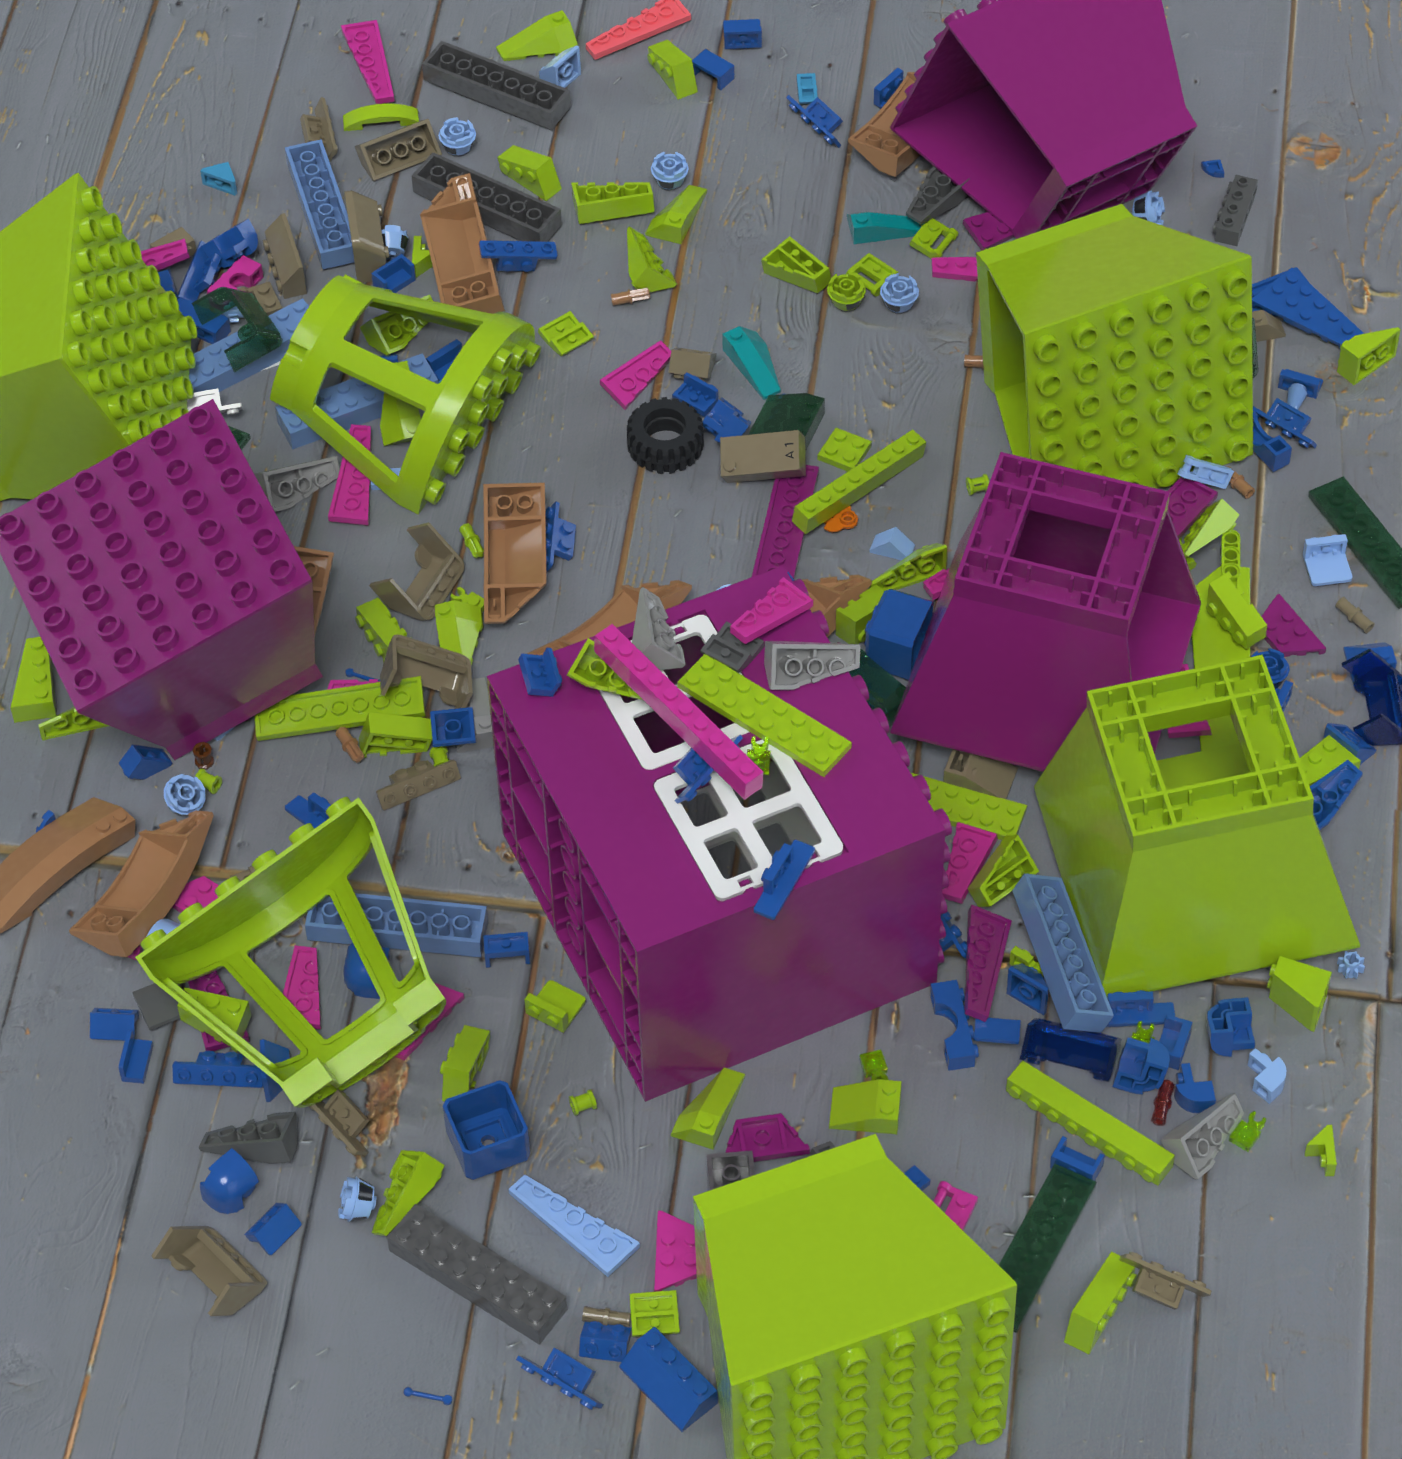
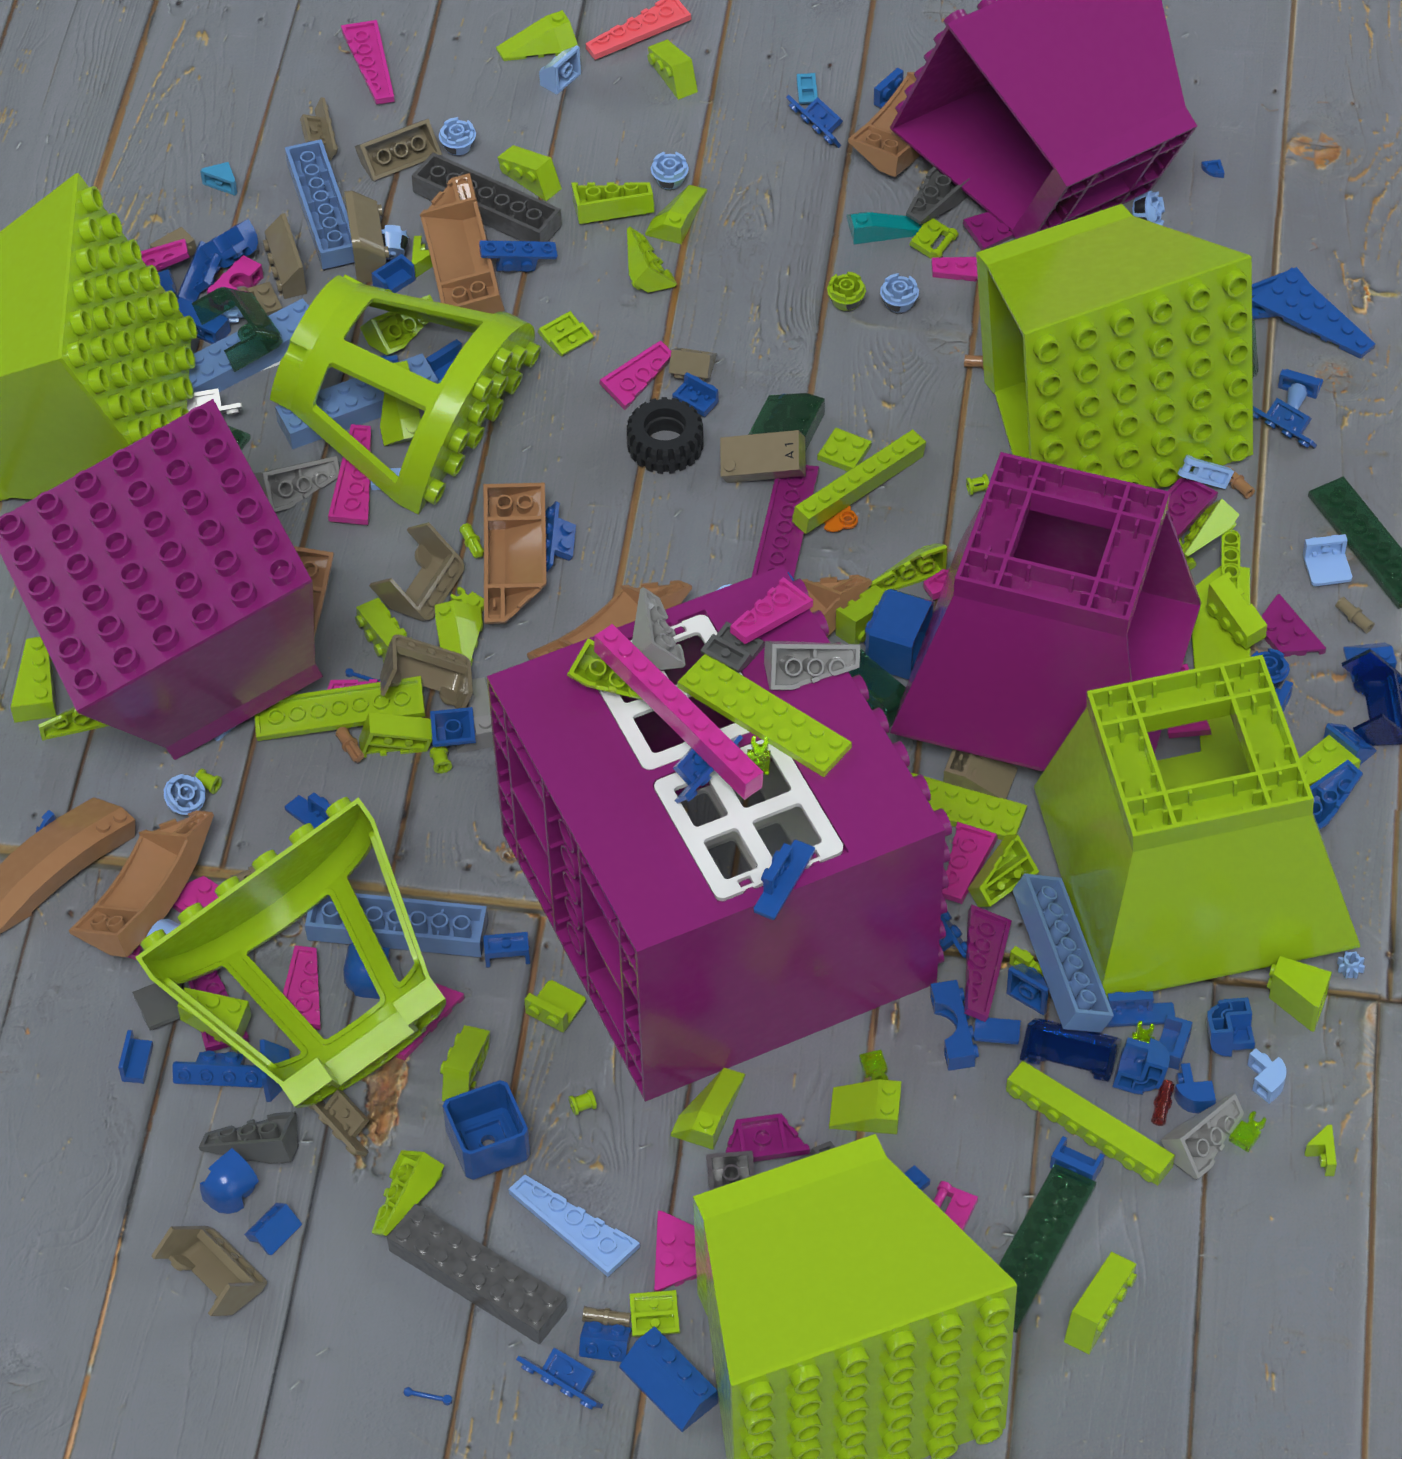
blue panel [90,1008,139,1041] -> none
blue slope [119,744,172,780] -> none
reddish brown bush [193,742,214,770] -> none
light blue cone [338,1176,377,1222] -> none
lime slope [343,103,419,131] -> none
dark tan bracket [376,759,461,810] -> none
flat silver brick [422,41,571,130] -> none
blue bracket [518,648,562,697] -> none
medium nougat axle [611,287,650,306] -> none
blue panel [692,49,735,90] -> none
blue brick [702,397,751,442] -> none
teal wedge [722,326,781,400] -> none
blue bracket [723,19,762,49] -> none
lime wedge [761,236,831,294] -> none
lime plate [846,253,898,297] -> none
light blue slope [870,527,915,560] -> none
dark tan bracket [1119,1252,1212,1310] -> none
dark grey brick [1213,175,1258,246] -> none
dark tan slope [1252,310,1286,342] -> none
blue arch [1253,408,1292,472] -> none
lime slope [1337,327,1401,385] -> none

